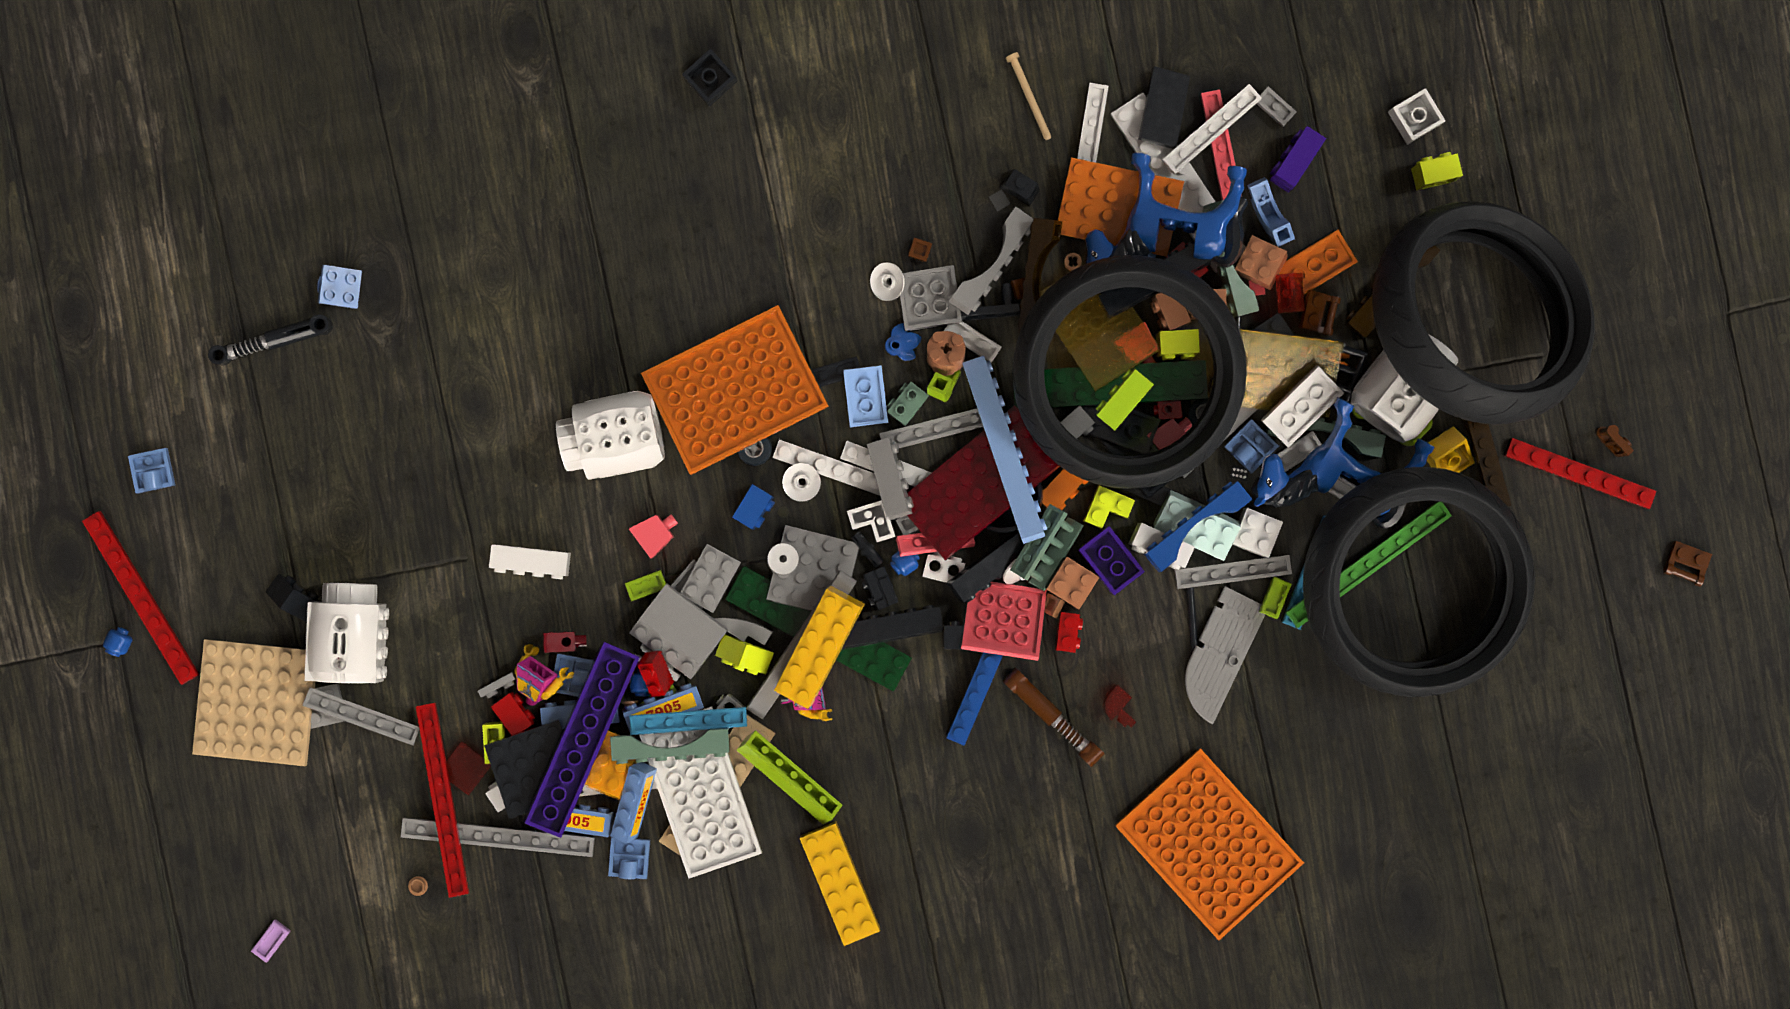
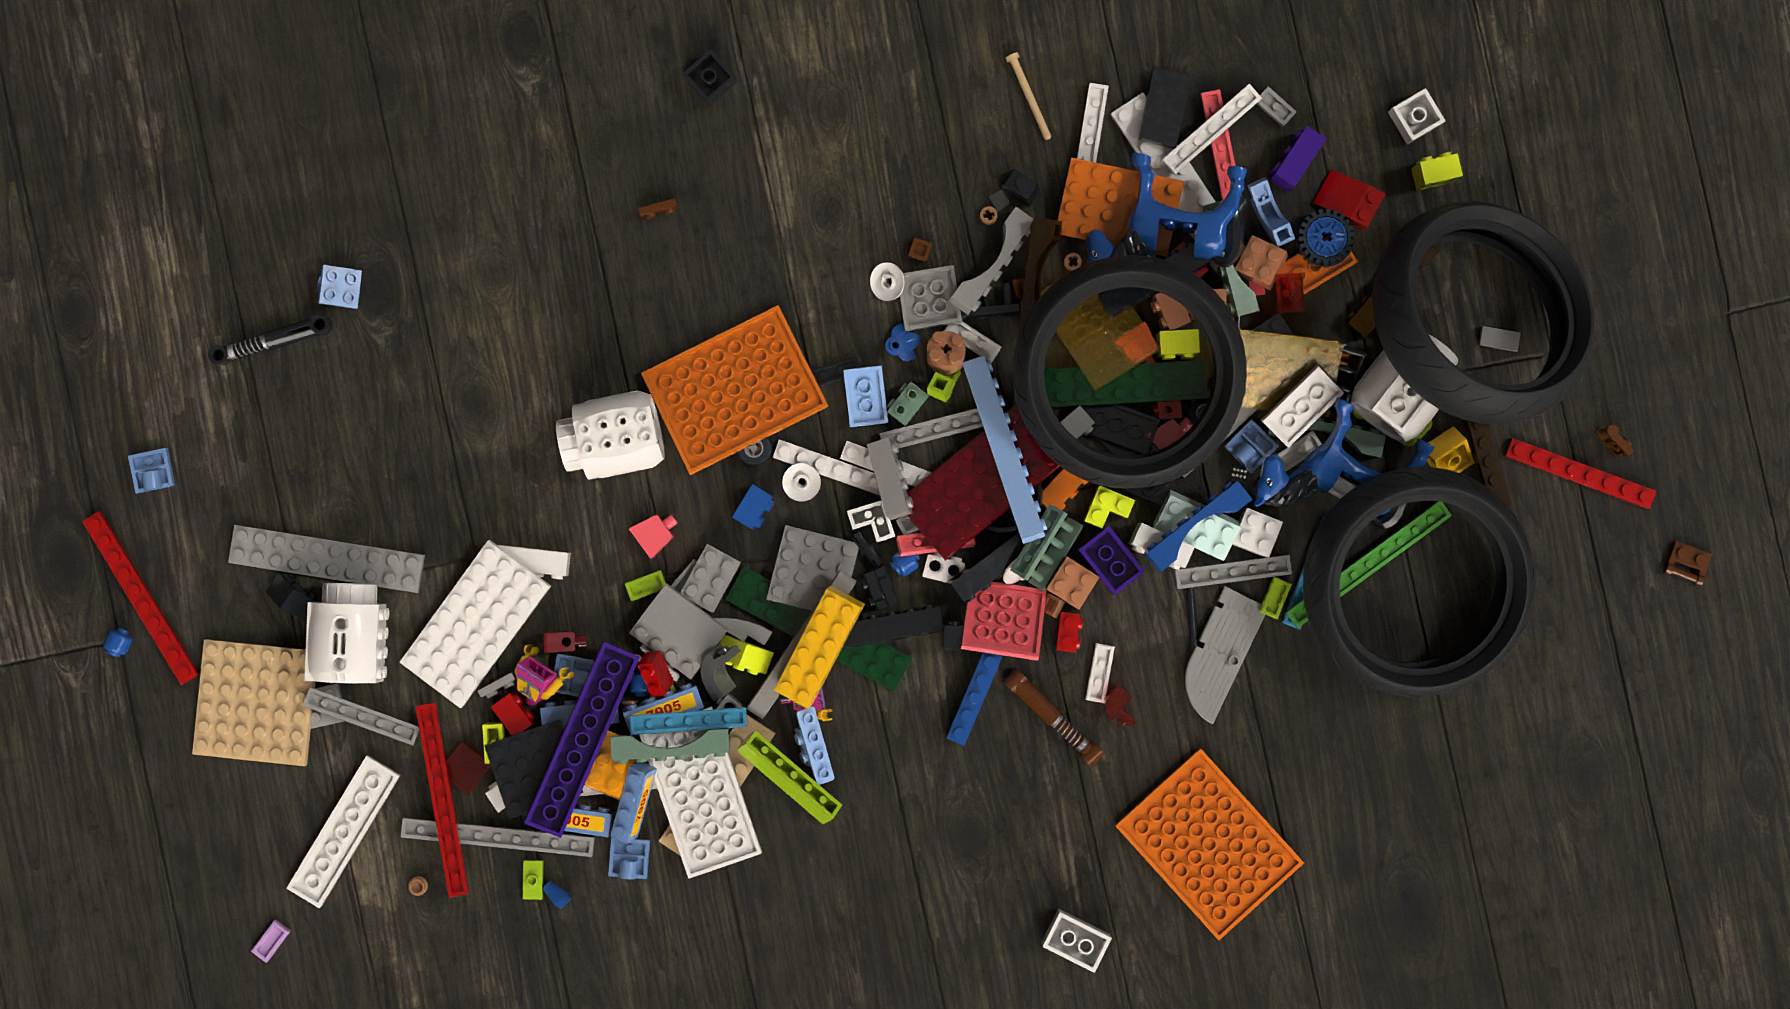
white piece [768,543,799,575] -> none
yellow brick [800,821,880,946] -> none
lime brick [1096,368,1154,430] -> none
reddish brown plate [1299,290,1341,336] -> none
none -> light grey plate [228,525,425,593]
none -> white plate [286,755,400,908]
none -> white plate [400,540,551,708]
none -> lime plate [523,860,544,900]
none -> blue cone [543,881,571,909]
none -> reddish brown plate [638,198,679,220]
none -> dark grey arch [700,644,740,701]
none -> light blue bracket [794,706,834,785]
none -> medium nougat bush [980,206,997,225]
none -> white brick [1041,908,1112,973]
none -> white tile [1085,643,1115,703]
none -> wheel [1296,209,1355,268]
none -> red slope [1313,170,1385,231]
none -> light grey tile [1478,326,1521,352]

